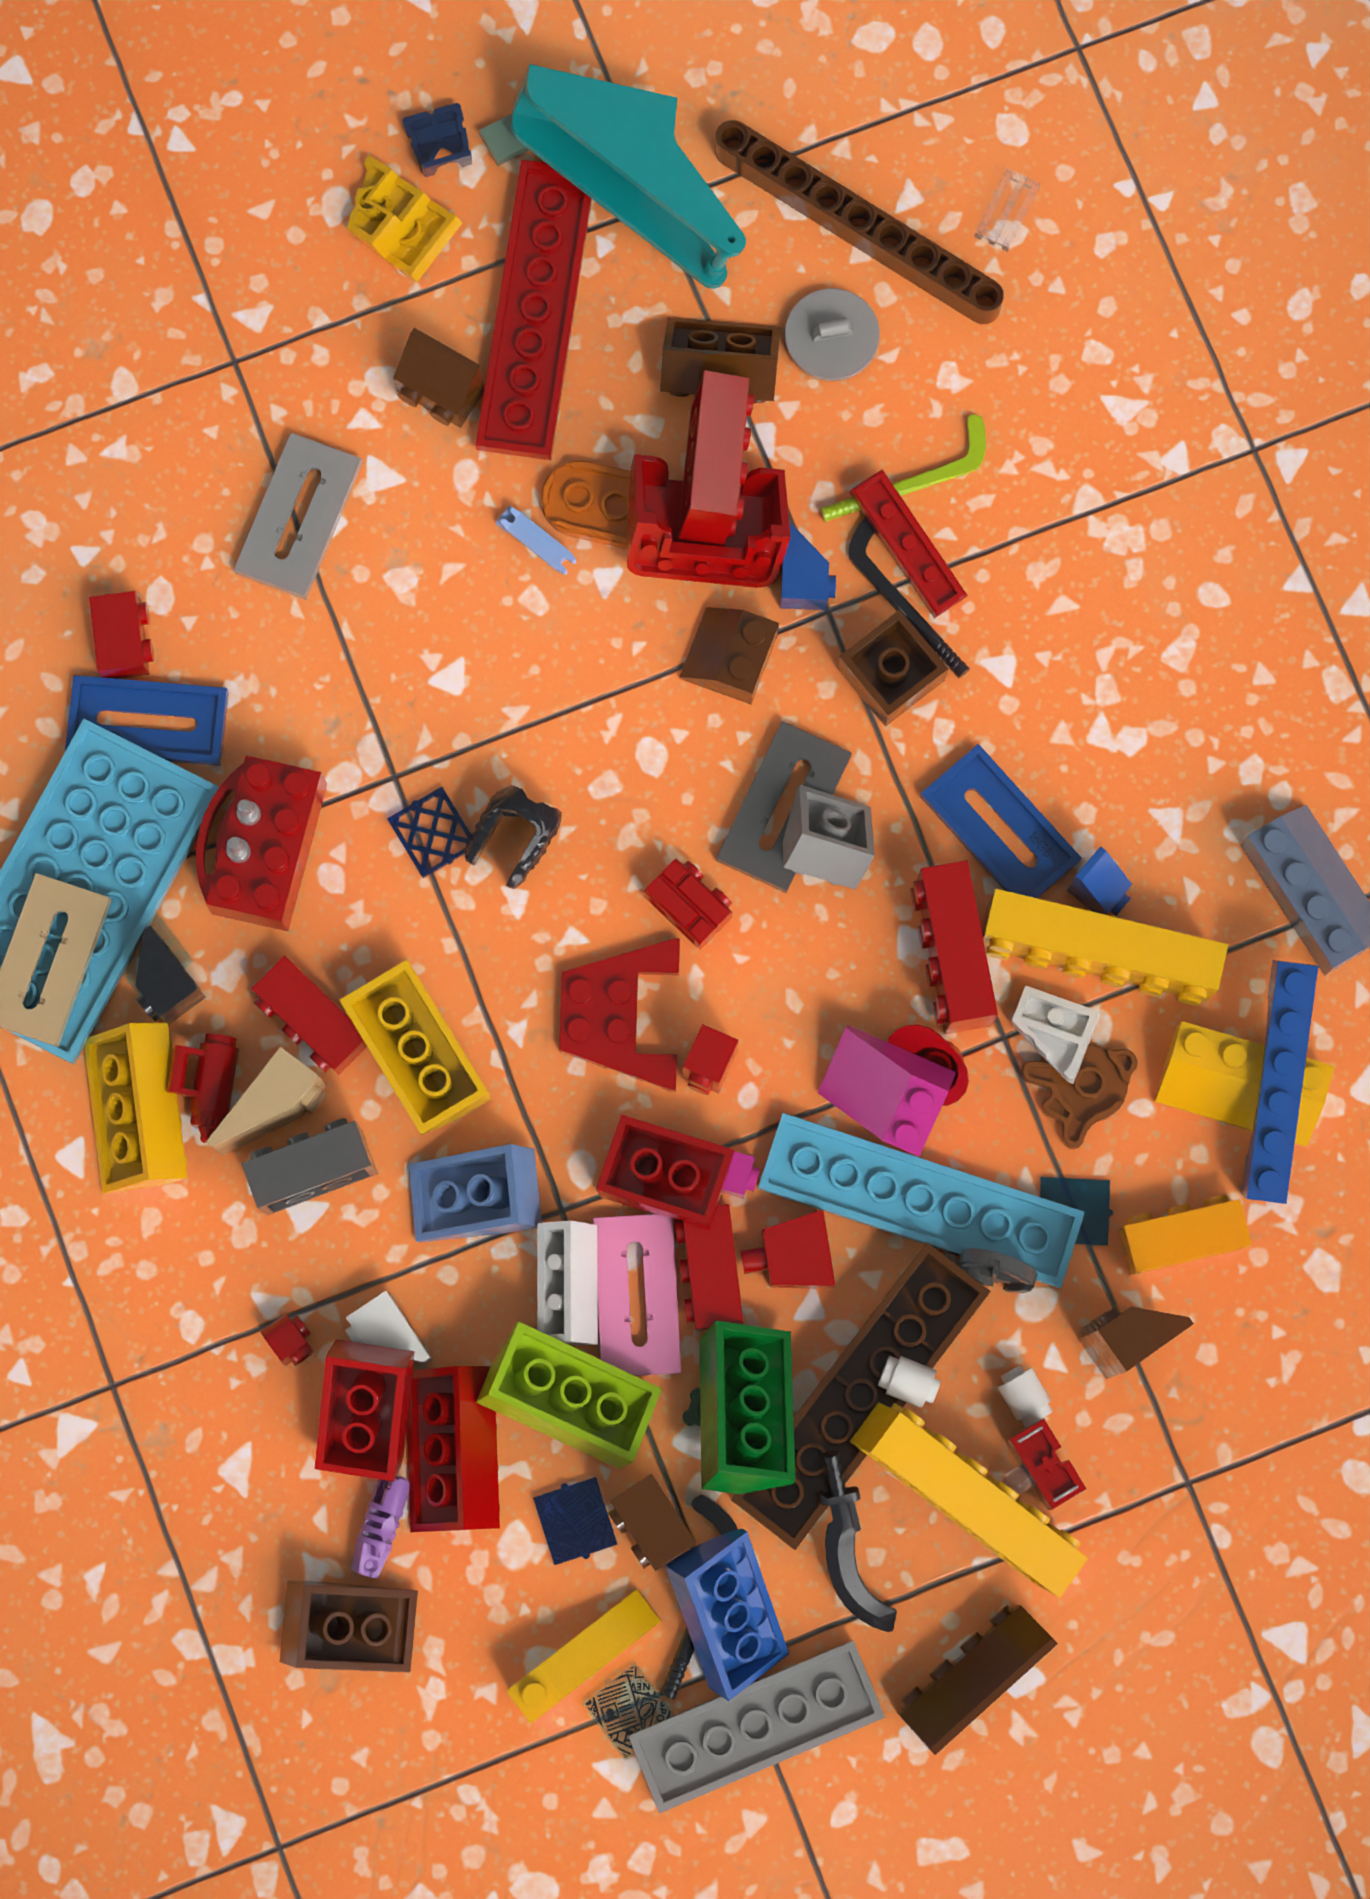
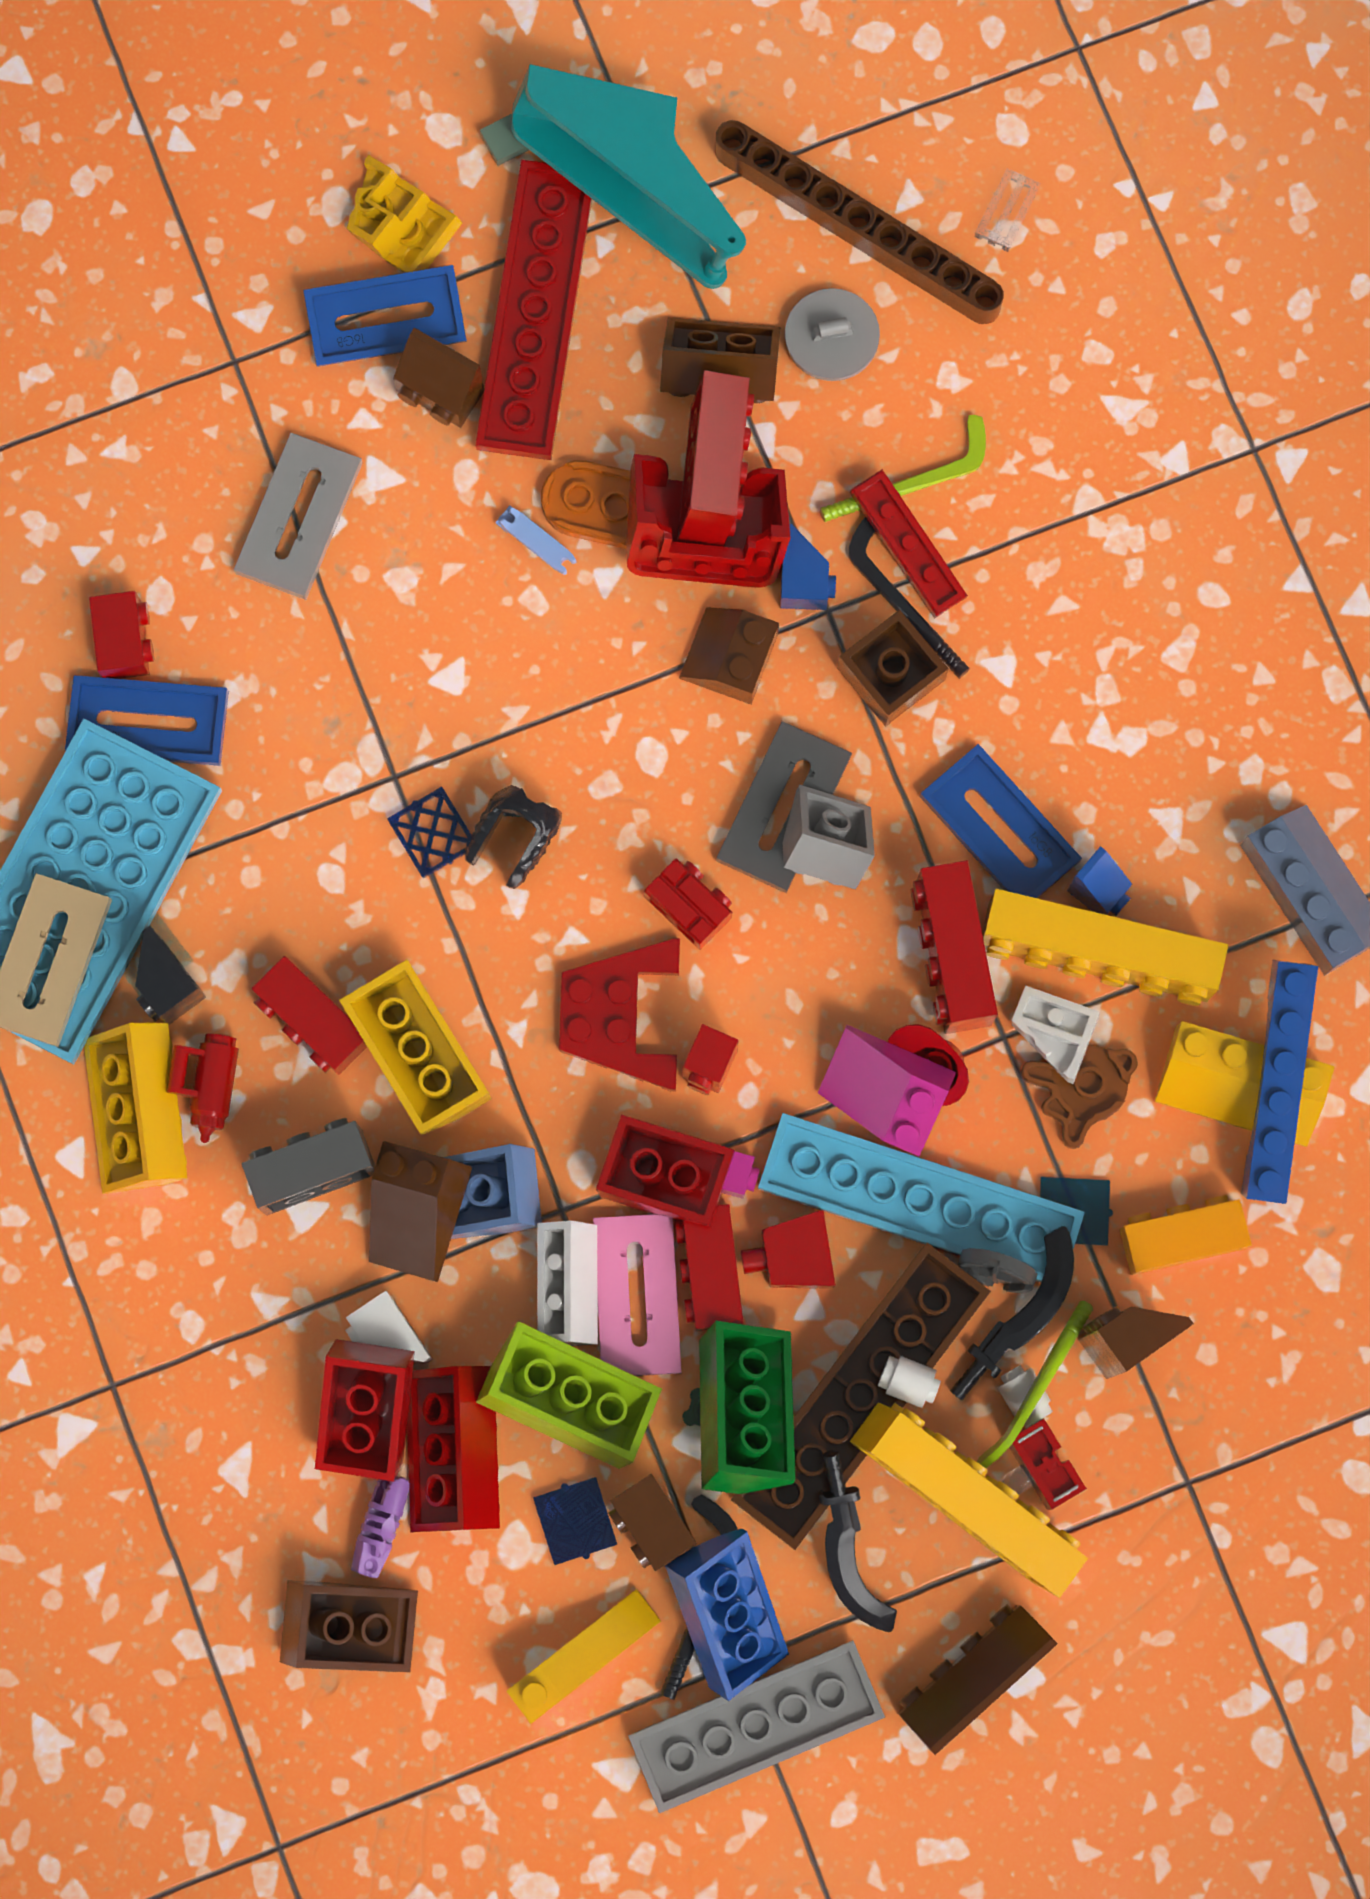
red piece [196,755,327,931] -> none
tan slope [206,1046,327,1156] -> none
red plate [260,1313,314,1366] -> none
dark blue piece [402,103,472,178] -> none
clear light blue piece [582,1662,675,1761] -> none
none -> blue piece [303,265,467,367]
none -> reddish brown slope [369,1141,472,1282]
none -> black sword [950,1226,1074,1400]
none -> lime piece [977,1301,1093,1469]

